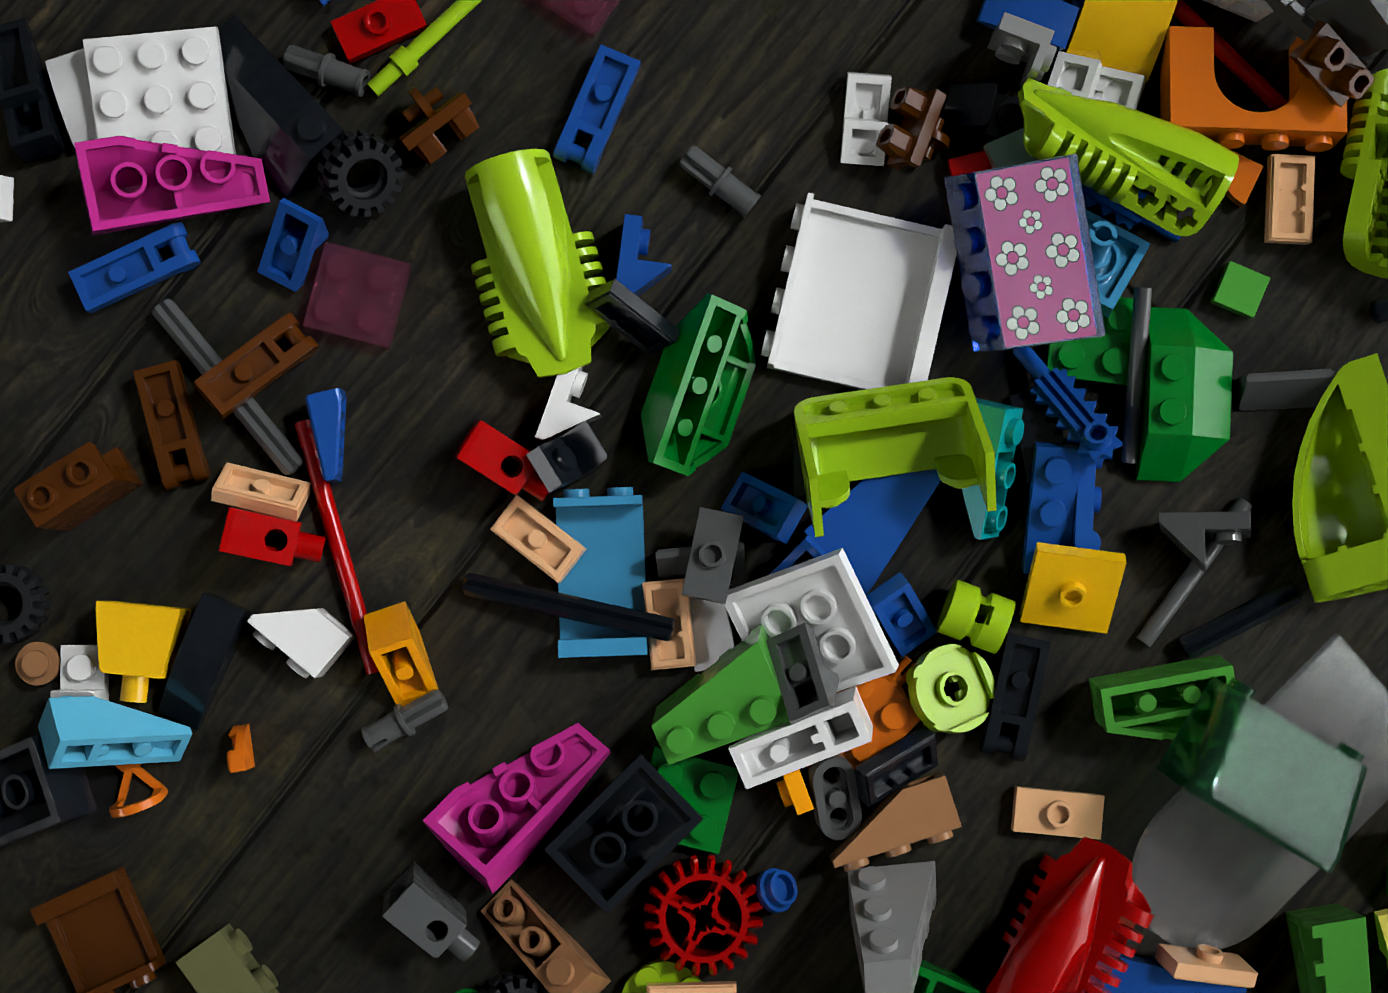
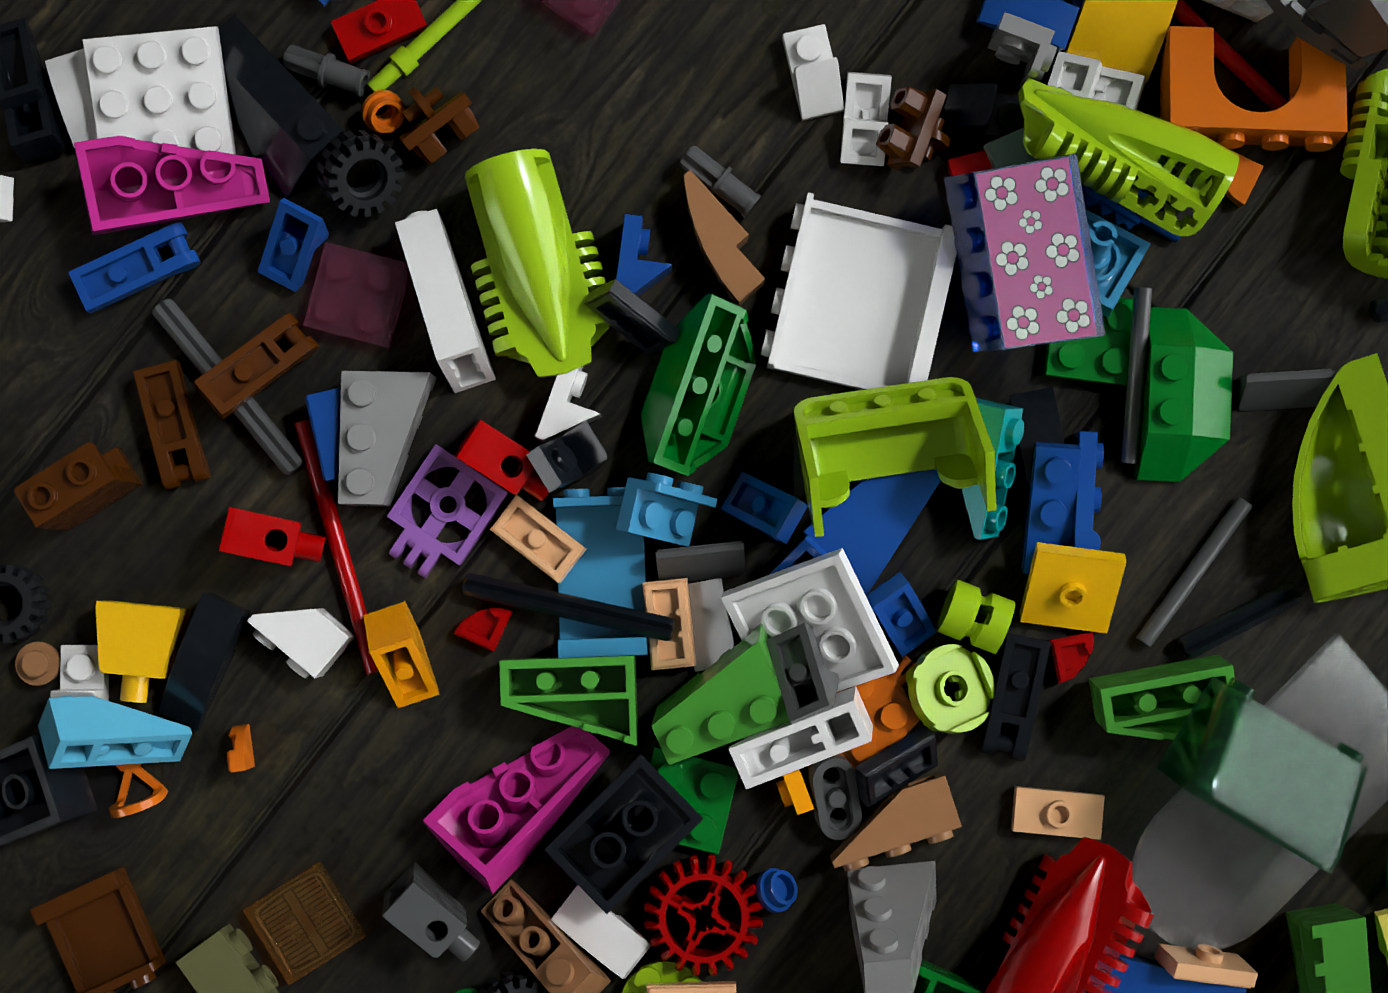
light nougat plate [211,462,311,521] -> none
dark grey axle [361,690,448,753] -> none
blue plate [553,44,641,175] -> none
dark grey plate [682,507,744,605] -> none
blue piece [1013,344,1123,464] -> none
dark grey slope [1159,511,1251,572] -> none
bright green tile [1210,261,1270,319] -> none
light nougat plate [1264,154,1315,245] -> none
reddish brown hips [1290,20,1375,107] -> none
none -> clear orange tile [243,861,367,985]
none -> light grey wedge [338,371,437,507]
none -> orange plate [361,90,405,133]
none -> medium lavender piece [387,444,510,578]
none -> white slope [395,209,496,393]
none -> red tile [454,608,513,651]
none -> bright green wedge [499,655,638,746]
none -> white slope [551,885,651,979]
none -> dark azure bracket [616,472,717,547]
none -> medium nougat slope [684,170,765,307]
none -> white slope [782,24,844,121]
none -> red tile [1048,632,1094,683]

